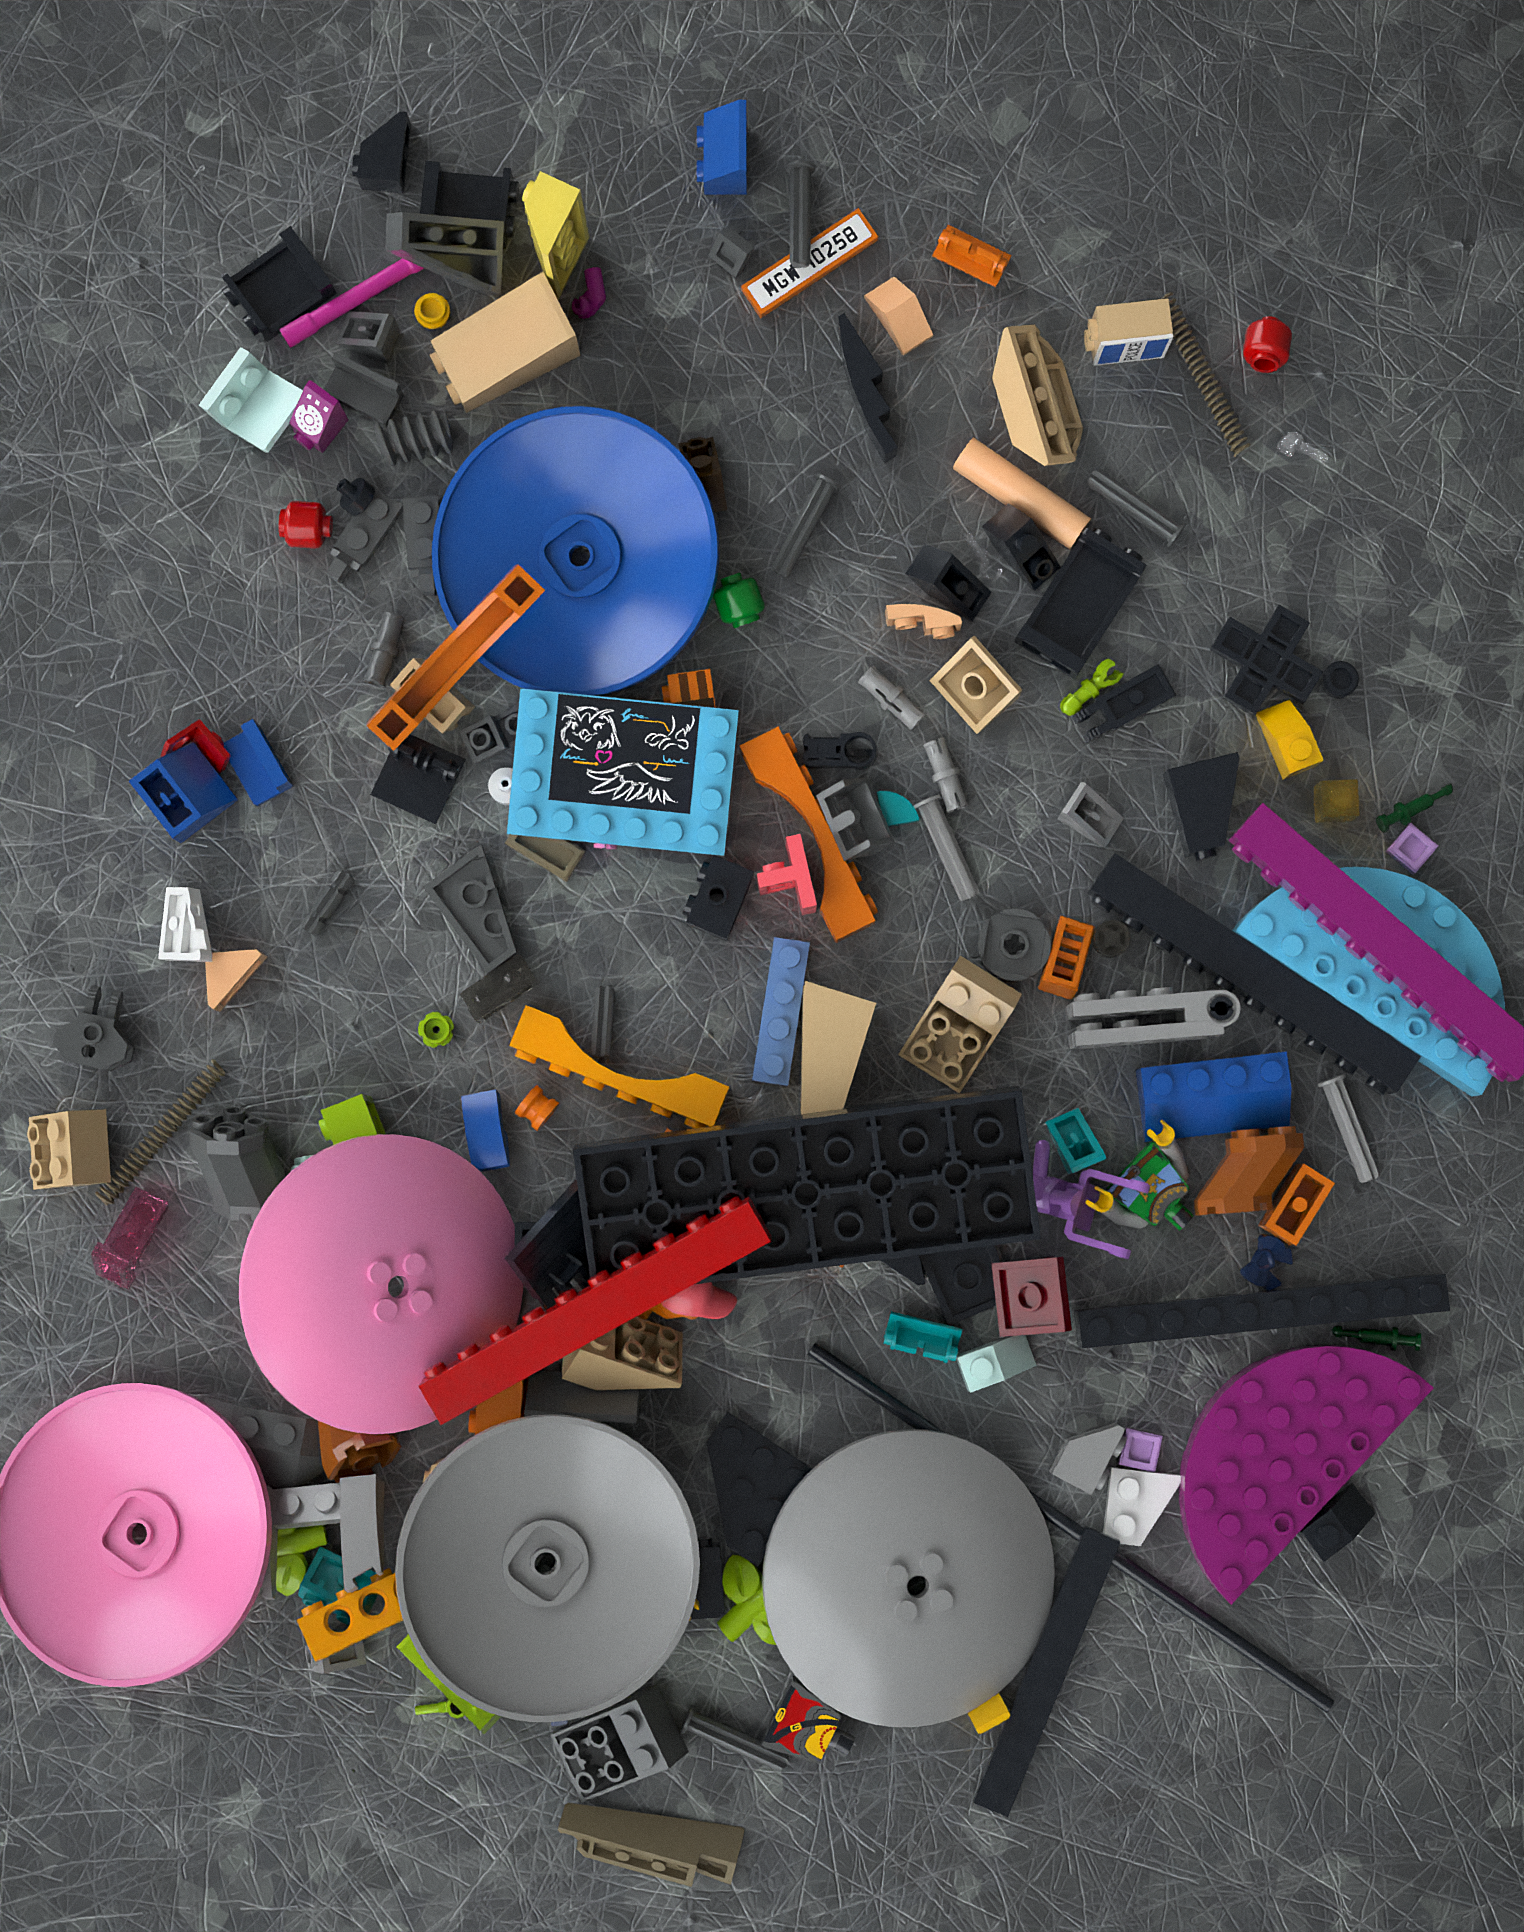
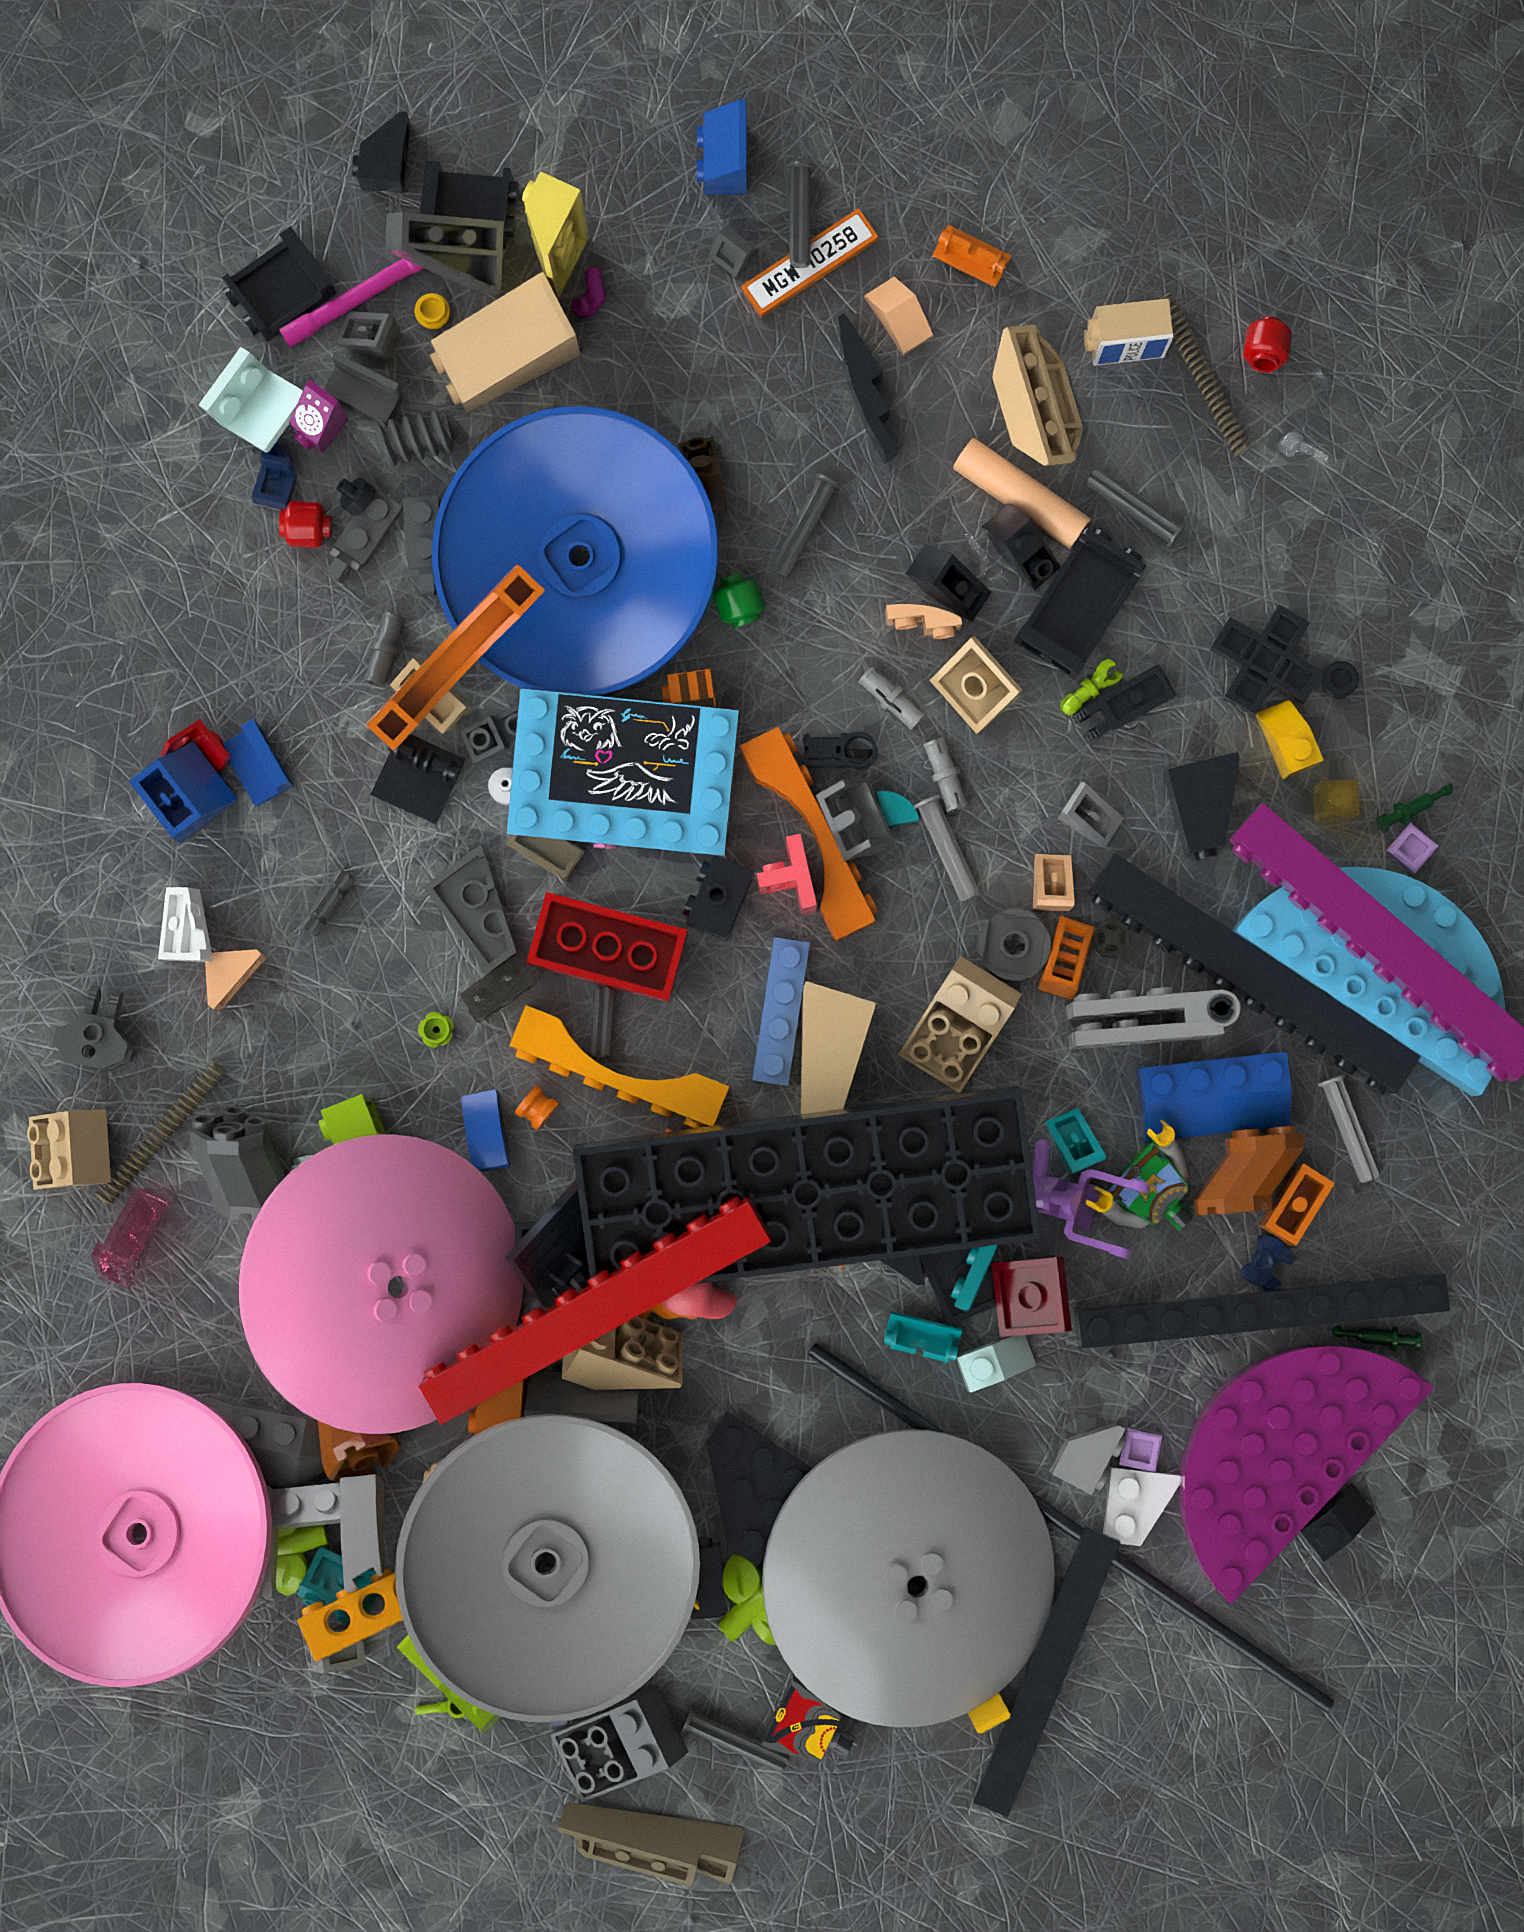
none -> dark blue slope [251,441,297,510]
none -> red brick [527,892,689,1003]
none -> teal hinge [951,1245,998,1312]
none -> light nougat slope [1033,854,1075,912]

